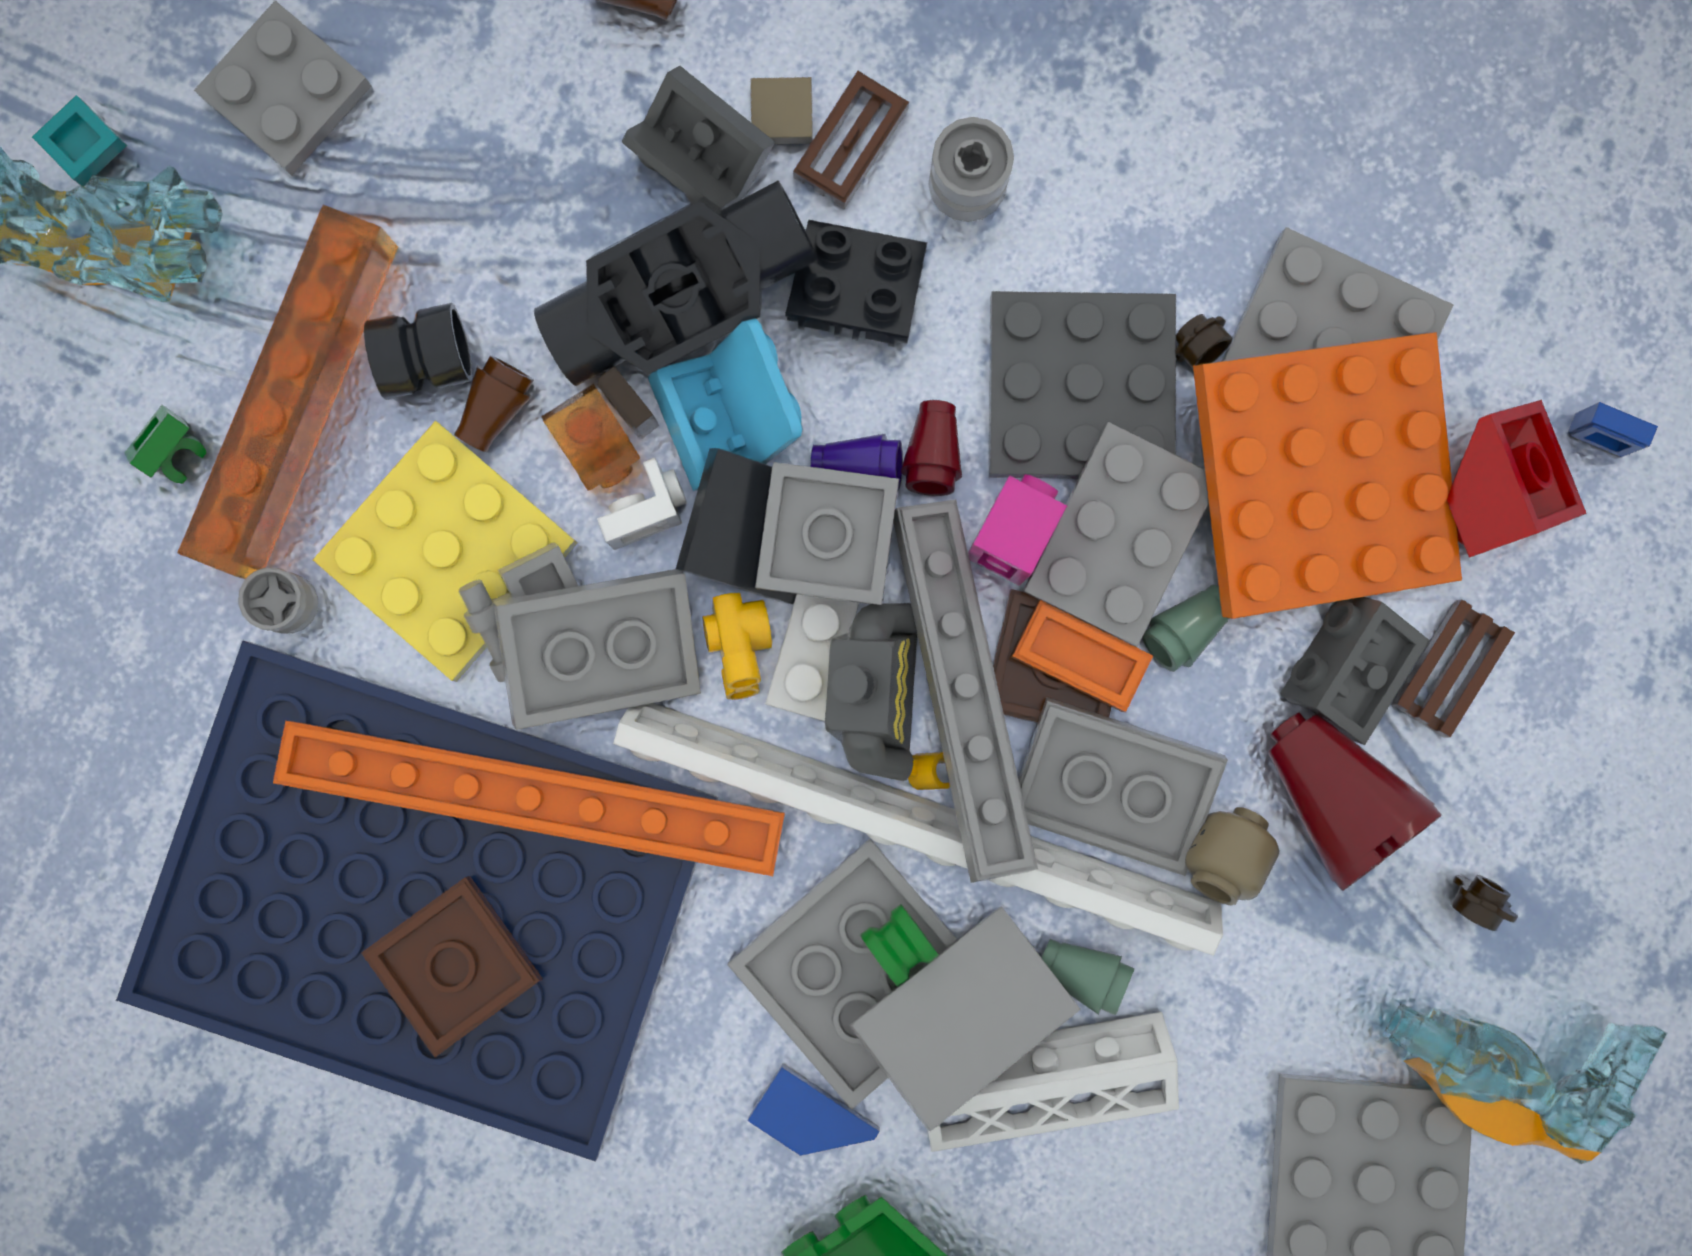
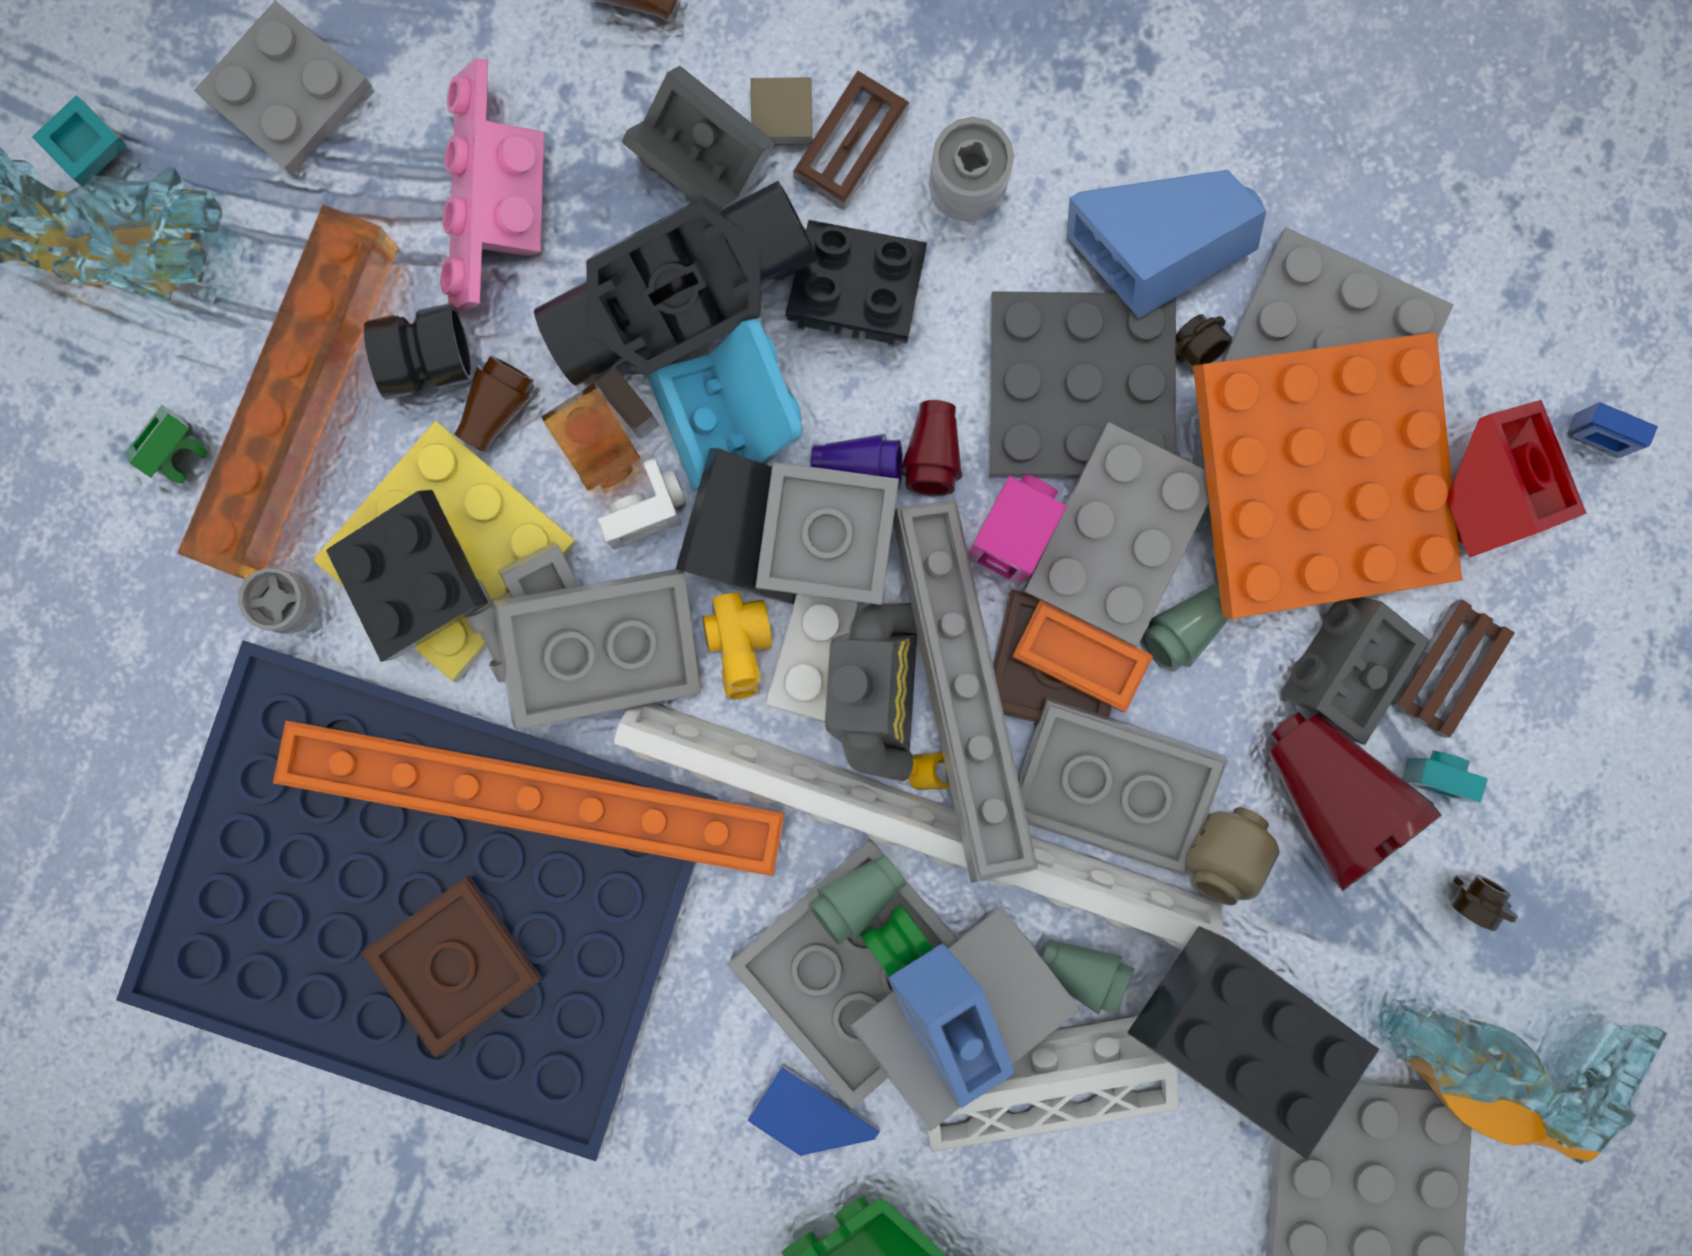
none -> black plate [326,490,488,662]
none -> bright pink bracket [441,57,544,314]
none -> sand green cone [808,855,906,945]
none -> medium blue slope [888,943,1015,1108]
none -> medium blue slope [1067,170,1267,318]
none -> black brick [1127,926,1379,1159]
none -> teal plate [1402,750,1488,803]

